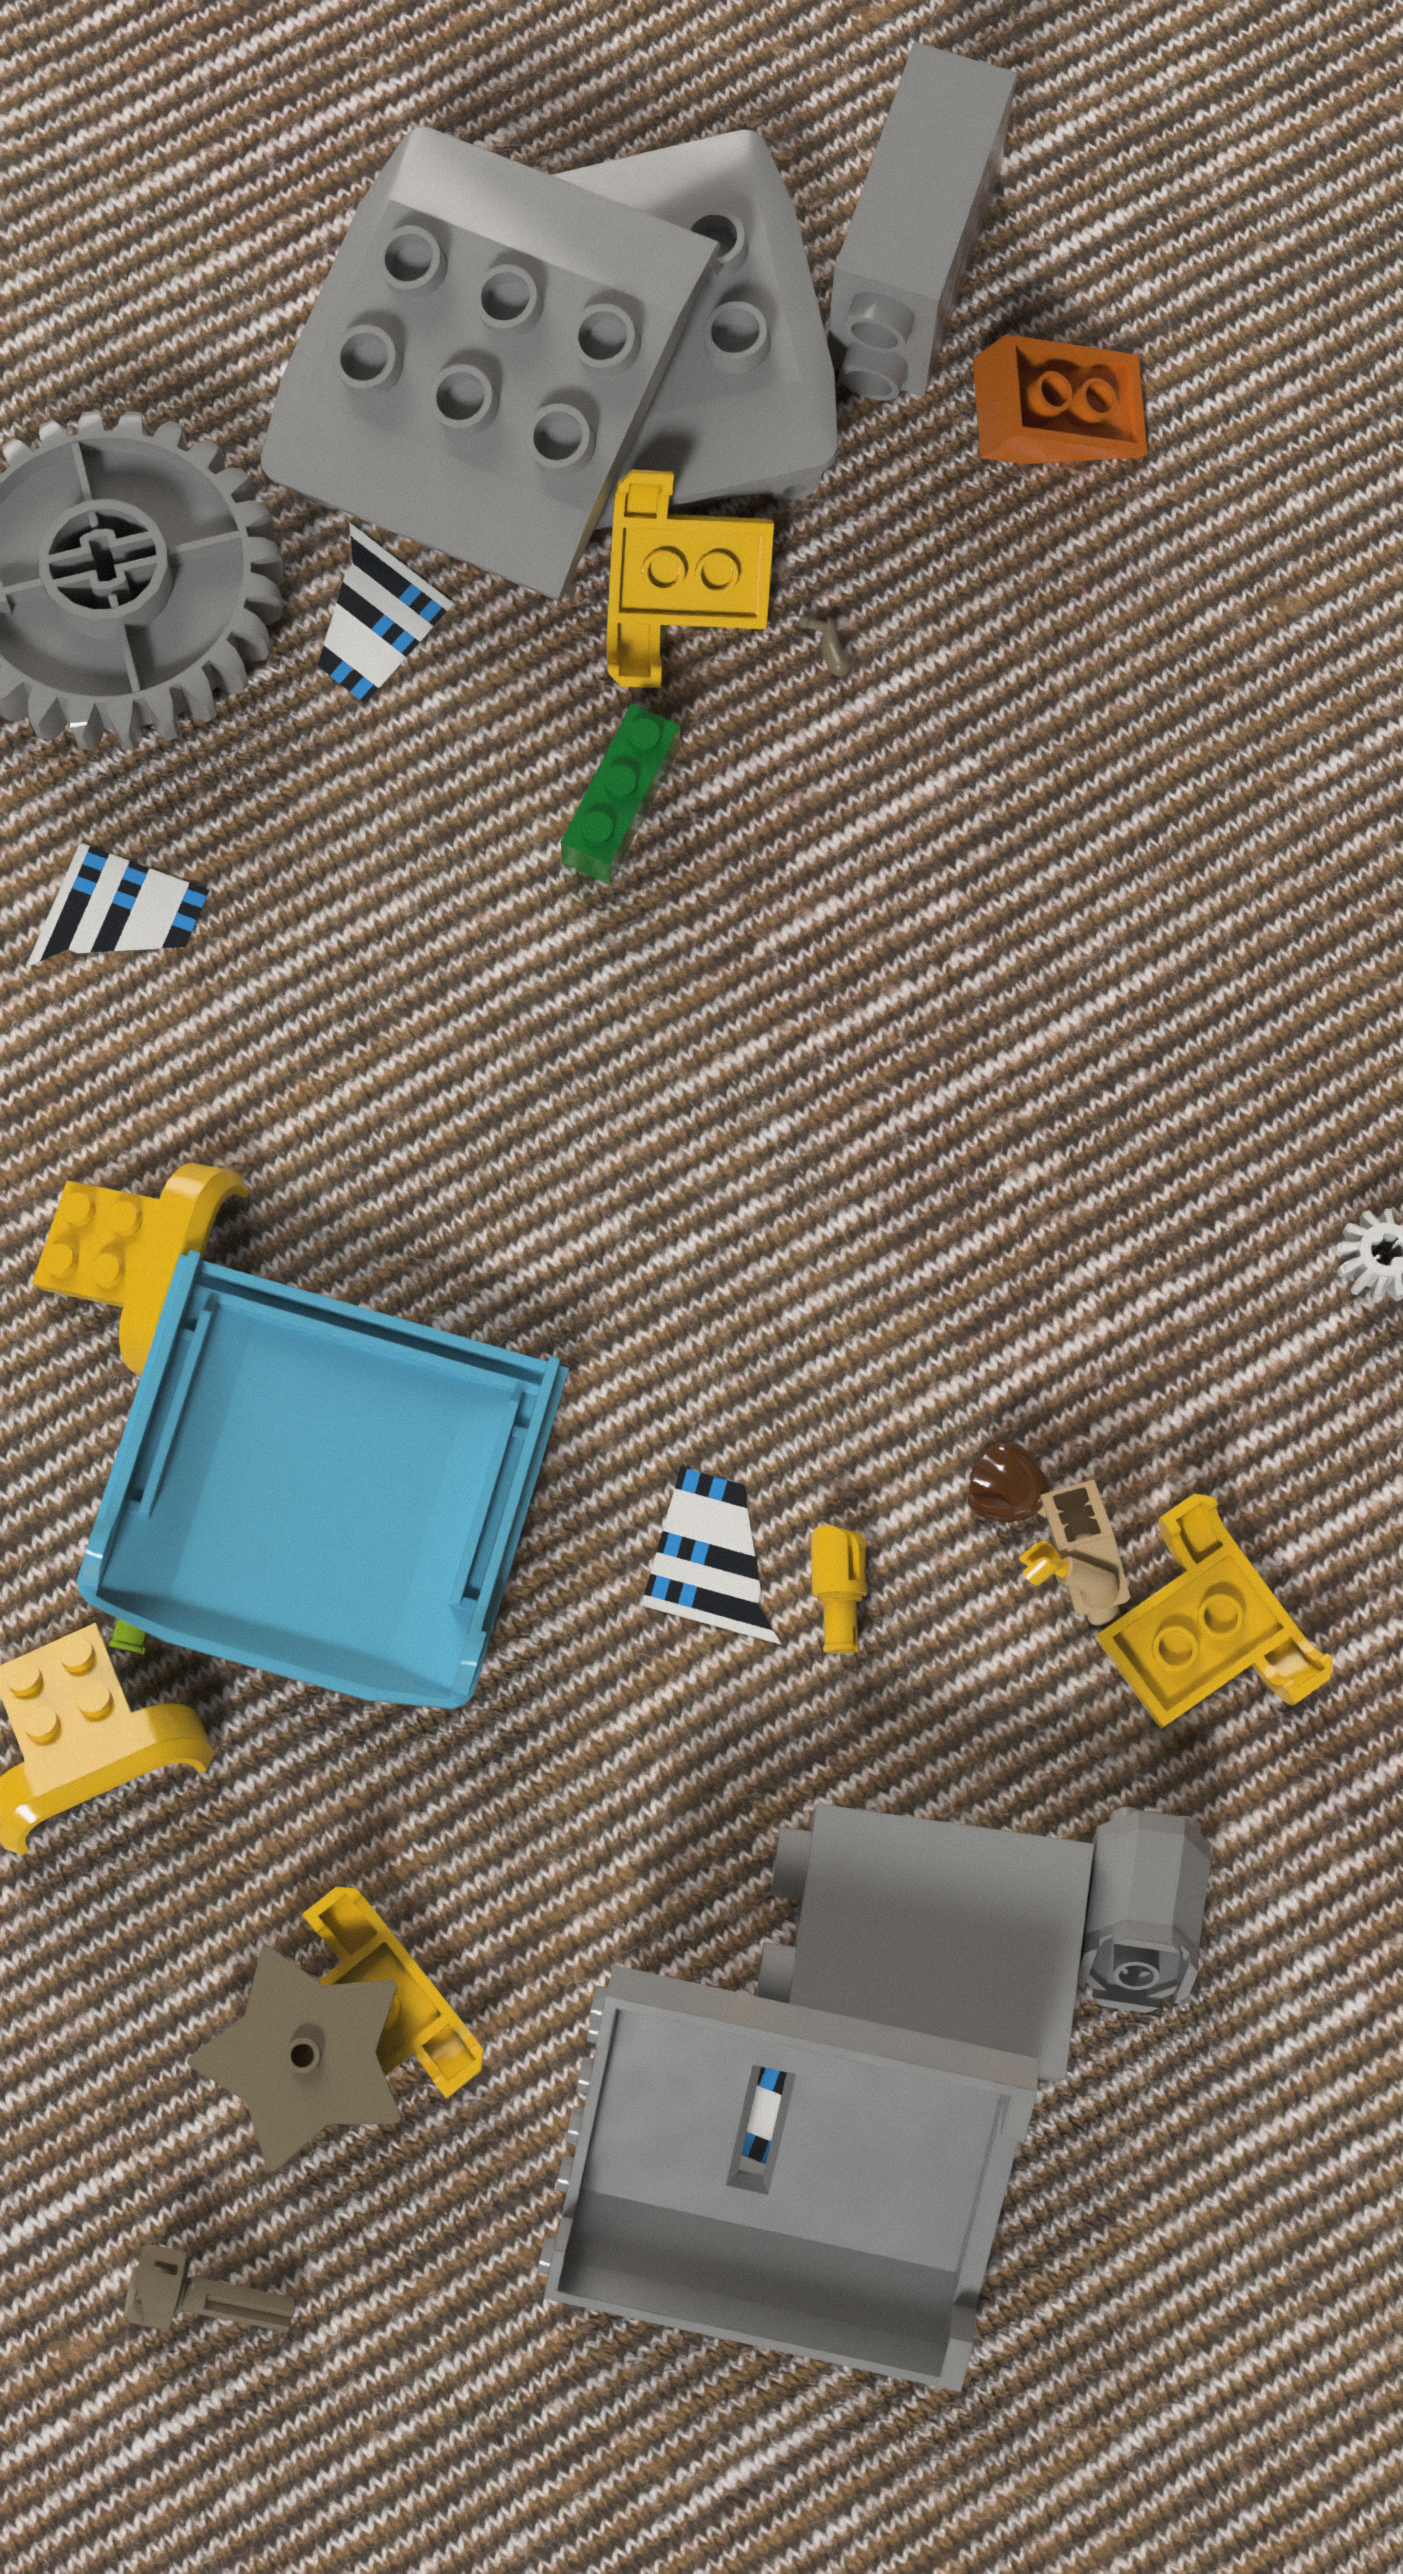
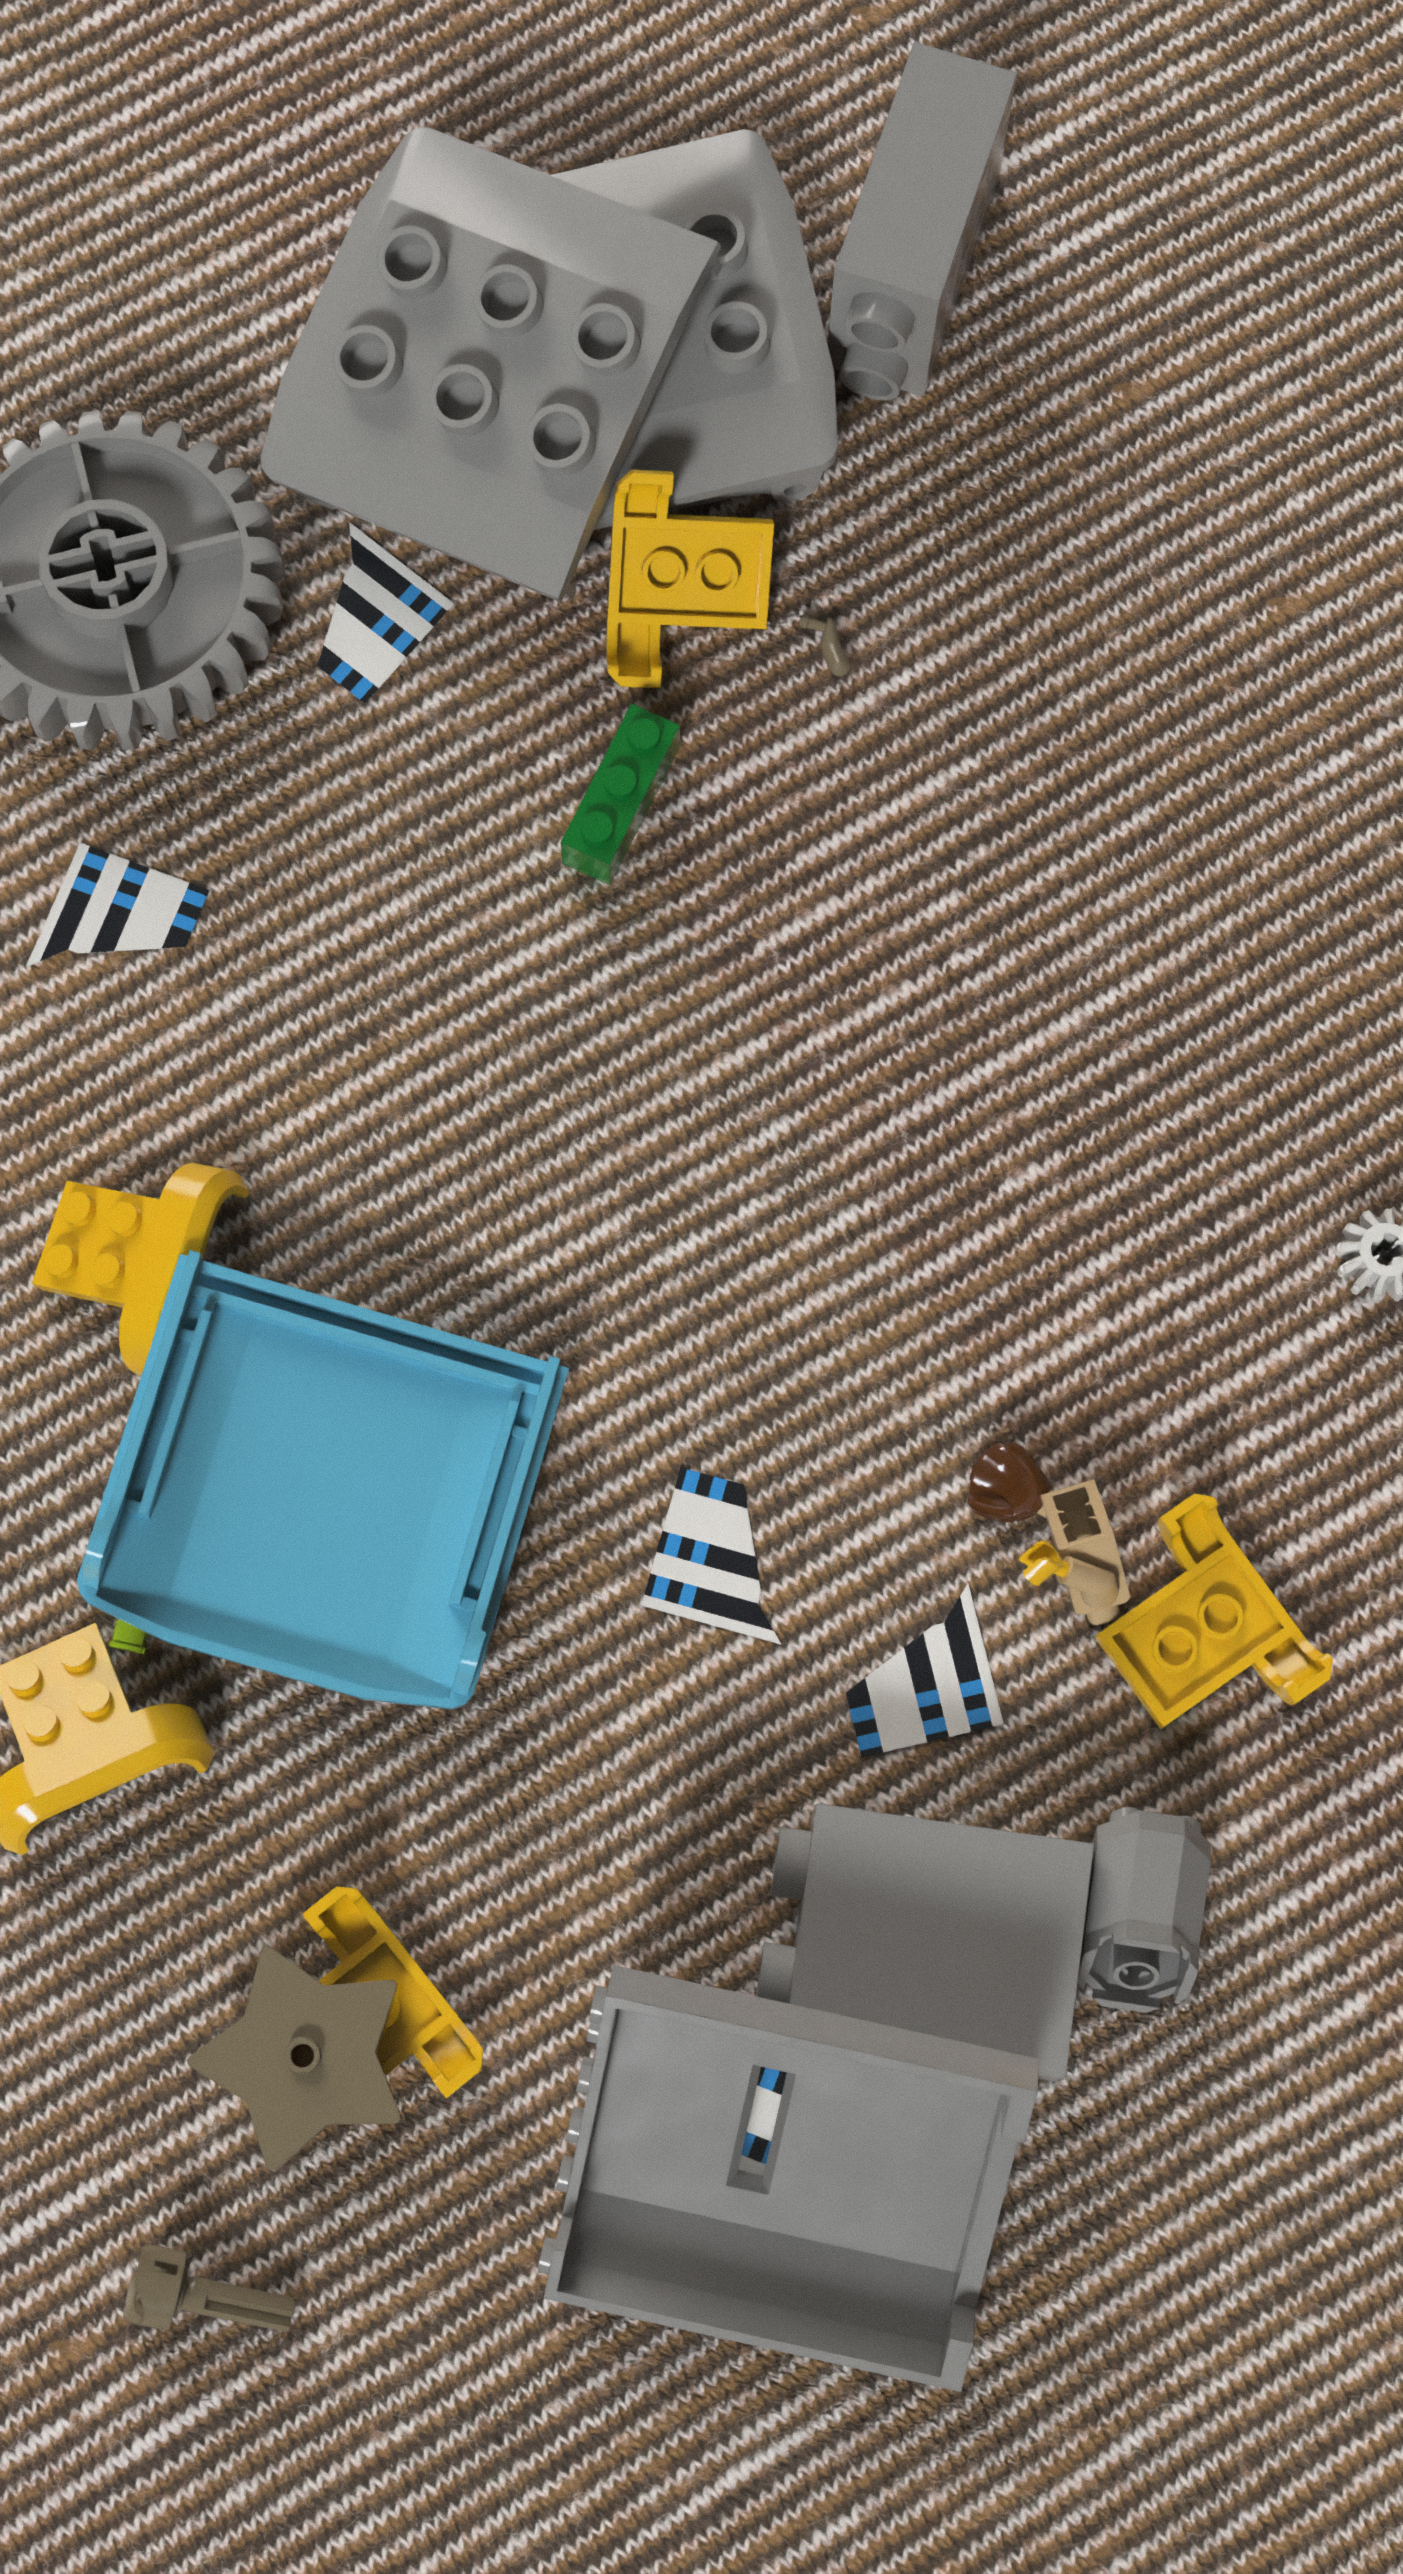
yellow arm [811,1525,868,1654] -> none
orange slope [972,334,1148,464] -> none
none -> sticker [846,1584,1004,1758]

